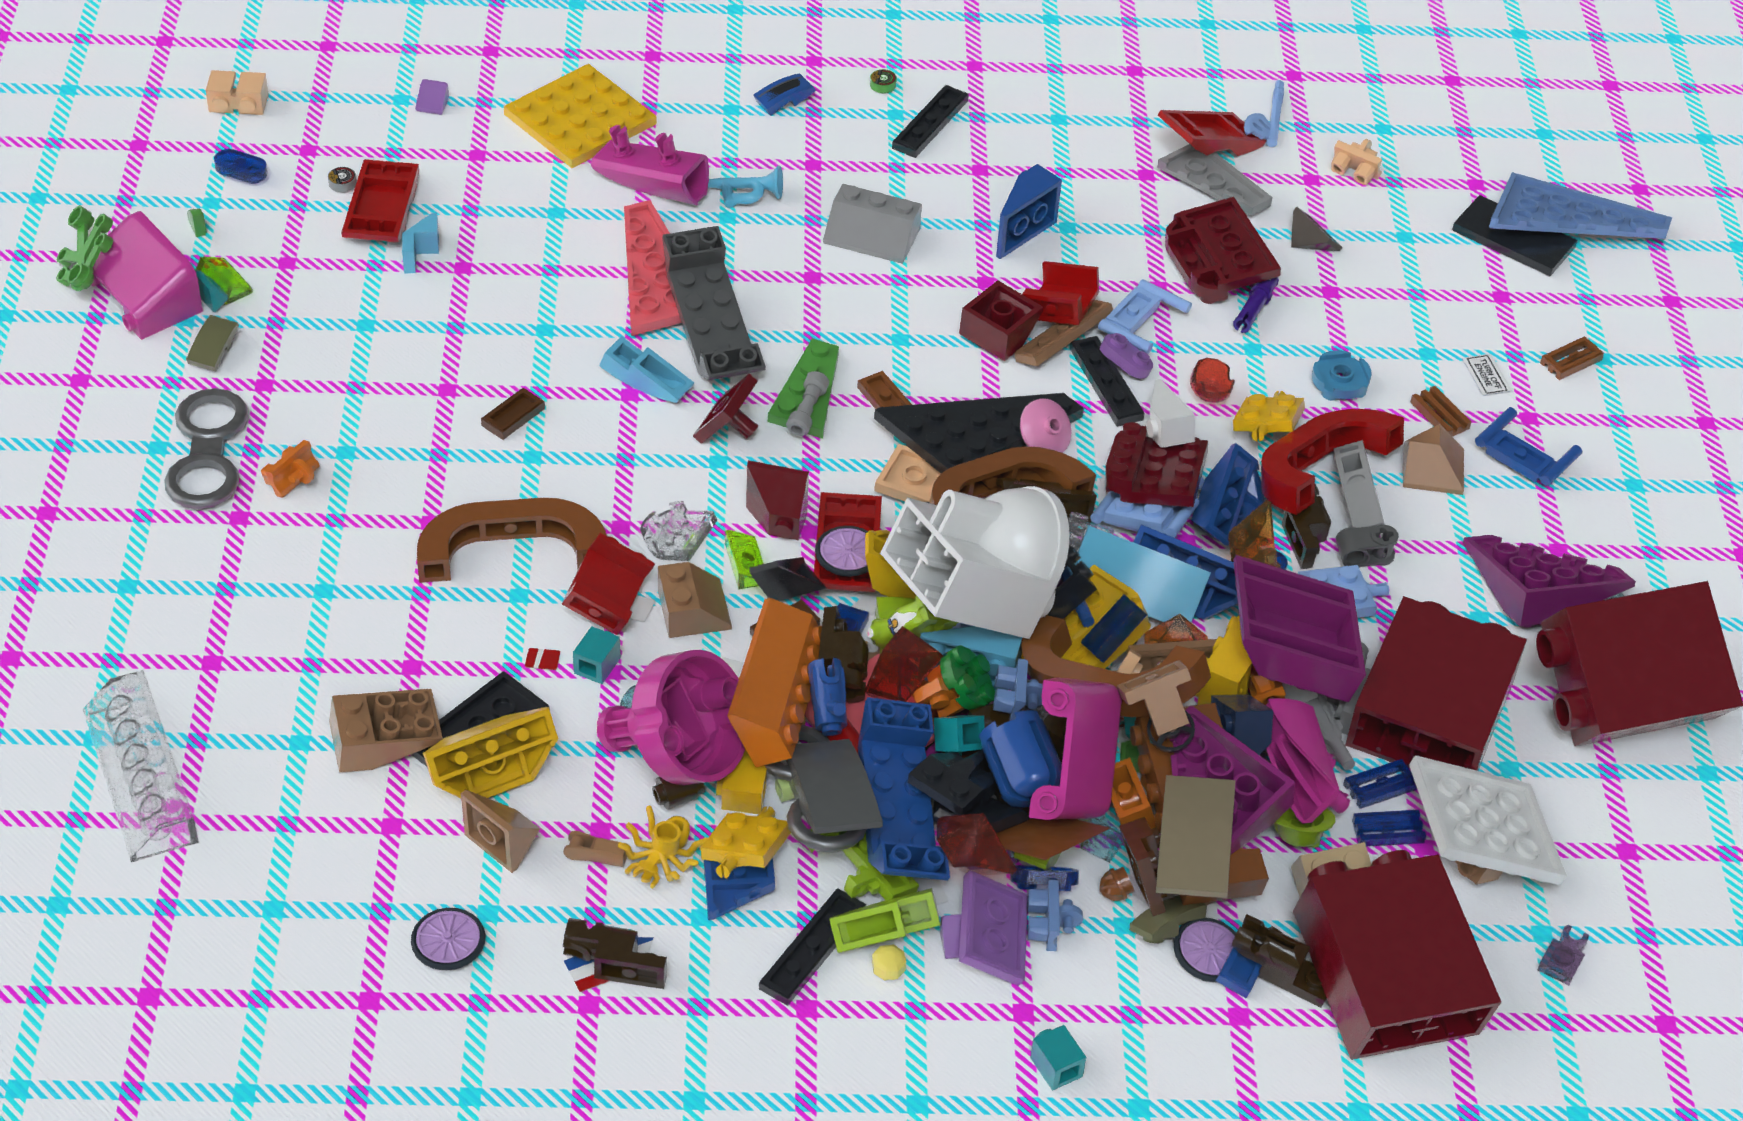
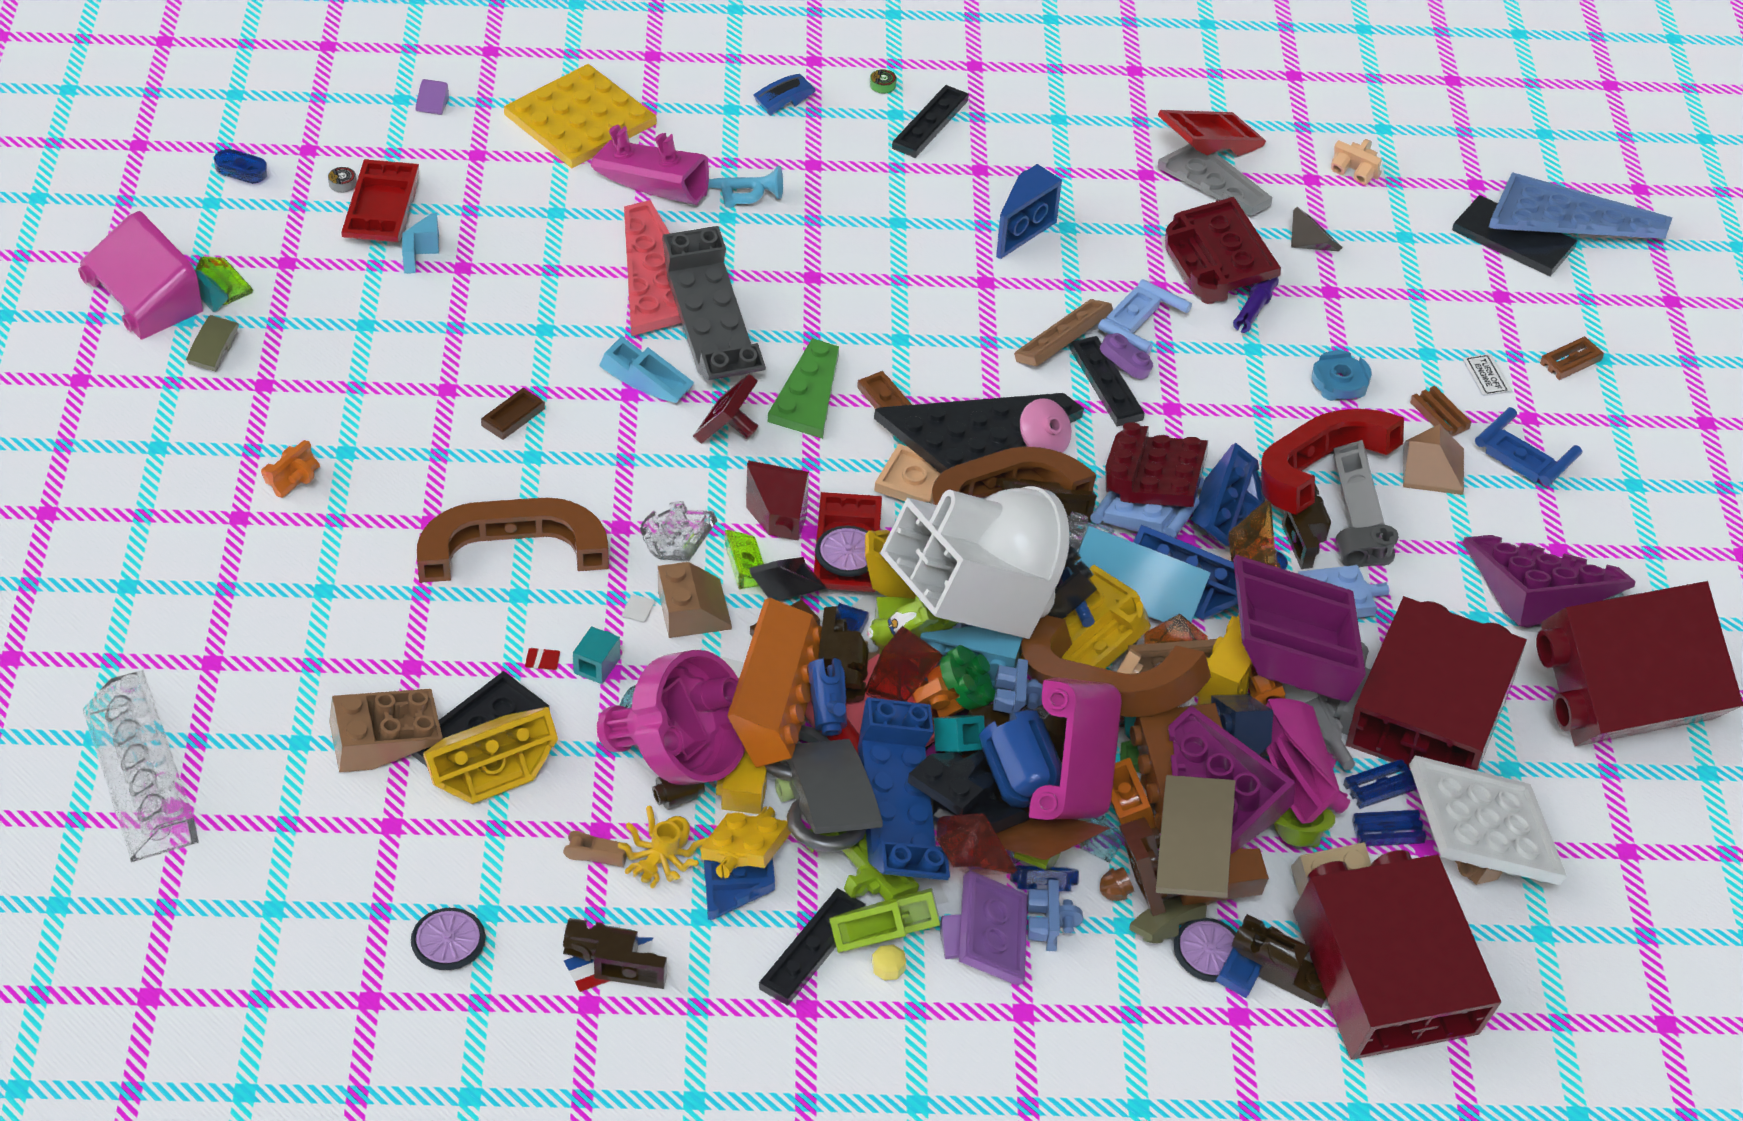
bright green plant [56,205,113,292] -> none
flat silver bar [164,388,248,509] -> none
bright green tile [187,208,207,237] -> none
light nougat piece [205,70,269,115] -> none
medium nougat slope [461,790,540,873] -> none
red panel [562,532,655,635] -> none
light grey piece [786,371,829,436] -> none
light grey slope [823,184,922,264] -> none
dark red slope [959,280,1044,361] -> none
red panel [1022,261,1099,325] -> none
teal brick [1030,1025,1087,1091] -> none
clear blue tile [1081,594,1147,663] -> none
medium nougat piece [1117,660,1195,753] -> none
white slope [1146,379,1195,448] -> none
clear red hair [1190,357,1235,403] -> none
yellow plate [1233,391,1305,442] -> none
light blue piece [1244,80,1284,147] -> none
clear purple plate [1537,925,1589,986] -> none

